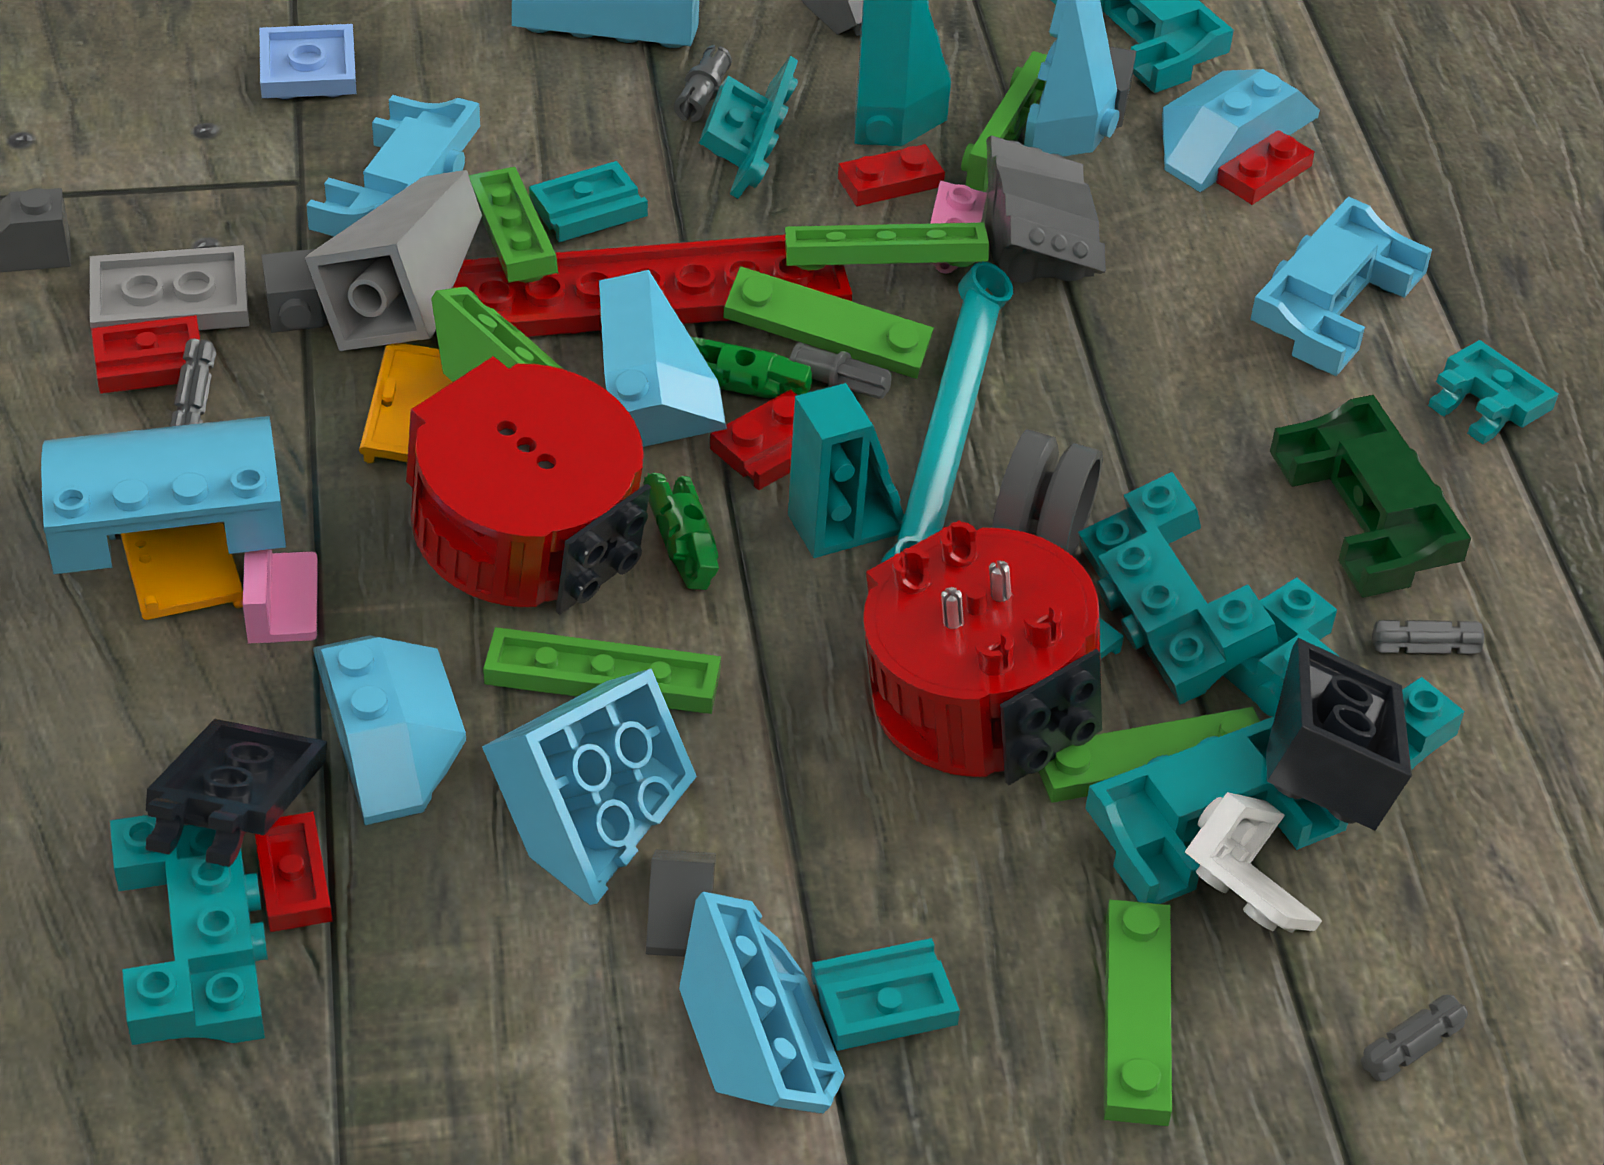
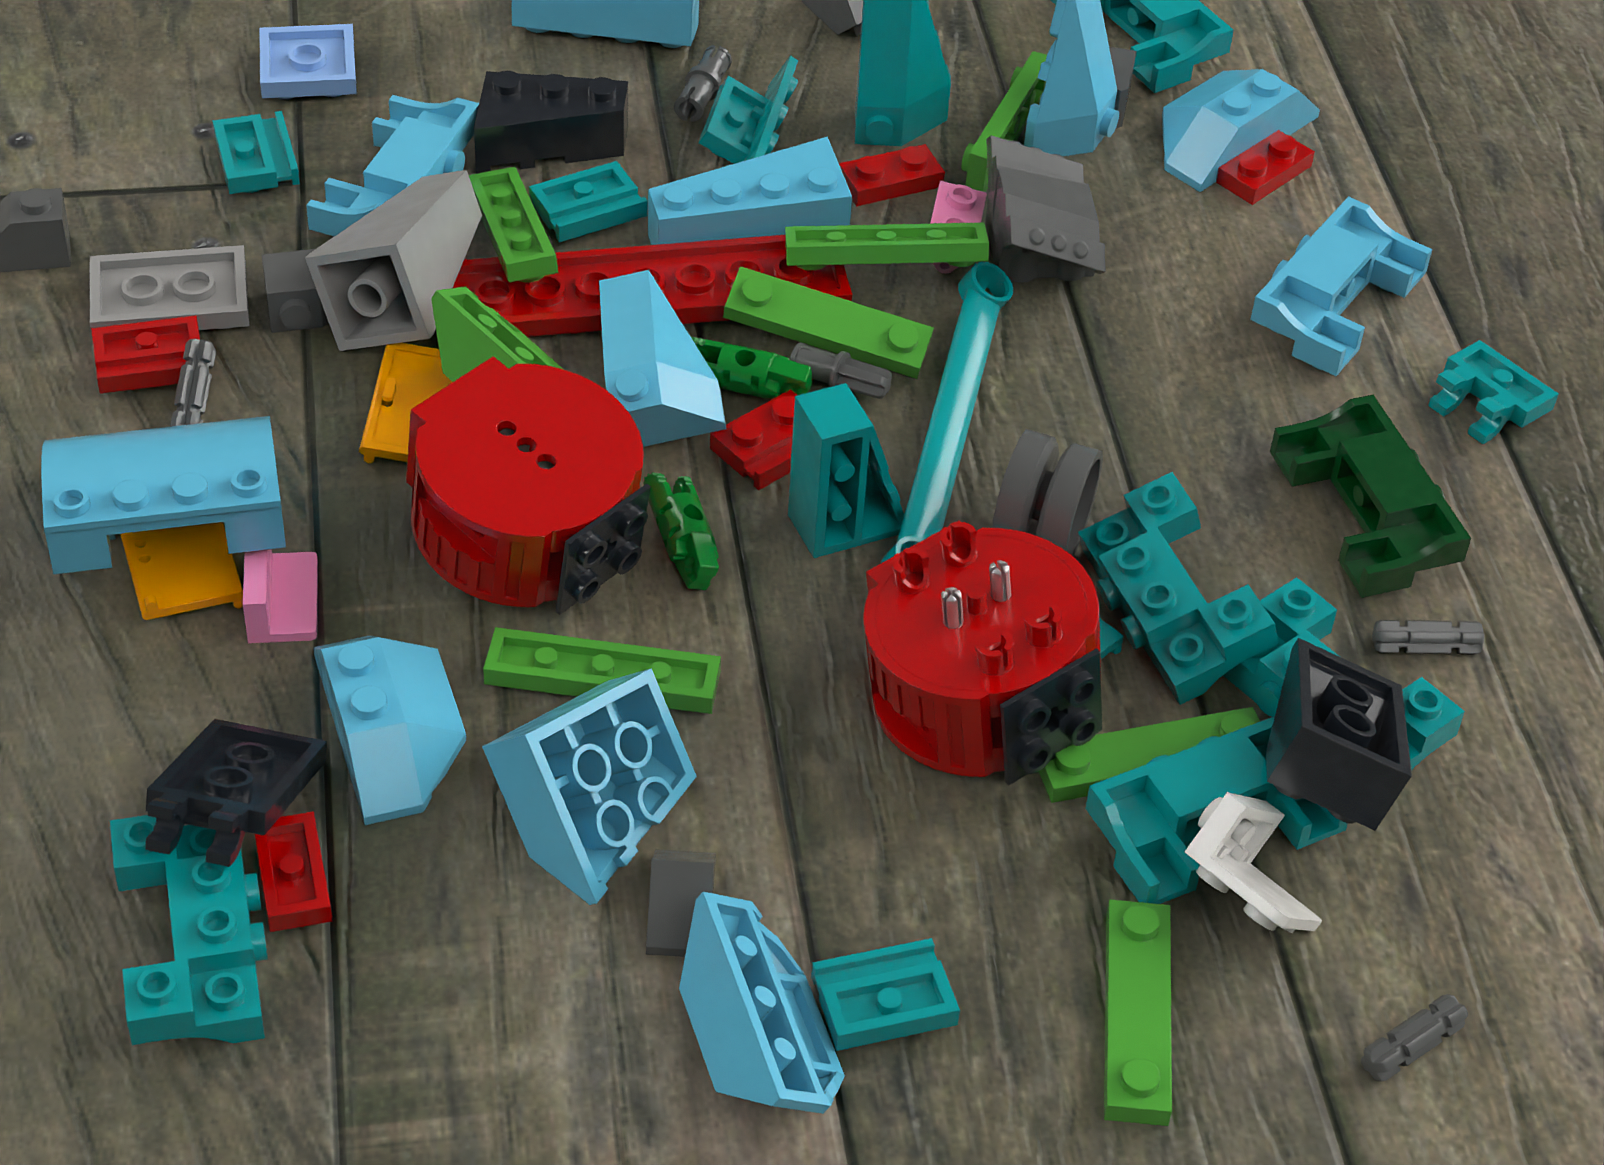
none -> teal plate [212,111,300,194]
none -> black wedge [474,71,628,174]
none -> medium azure wedge [648,137,852,245]

